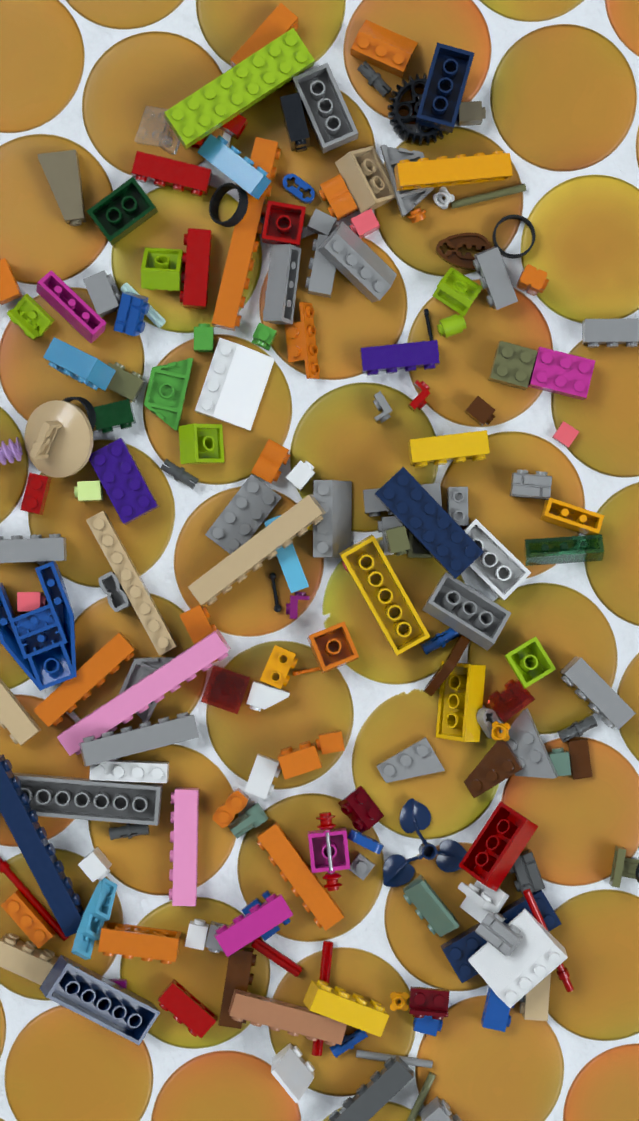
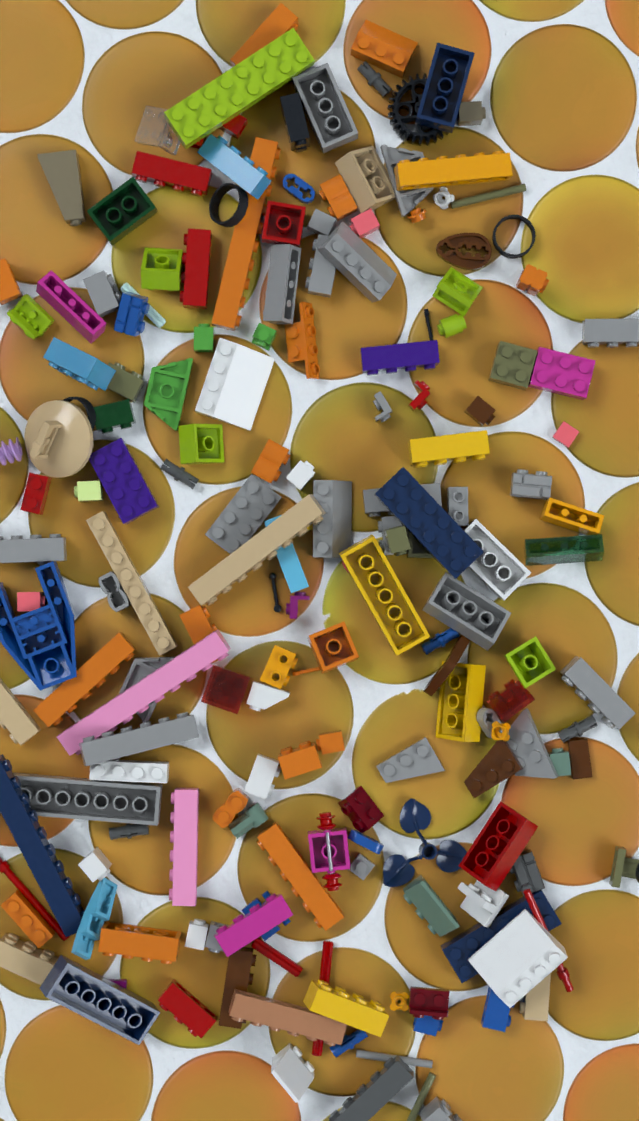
light grey brick [473,246,518,310] -> none
light grey brick [475,912,523,956] -> none

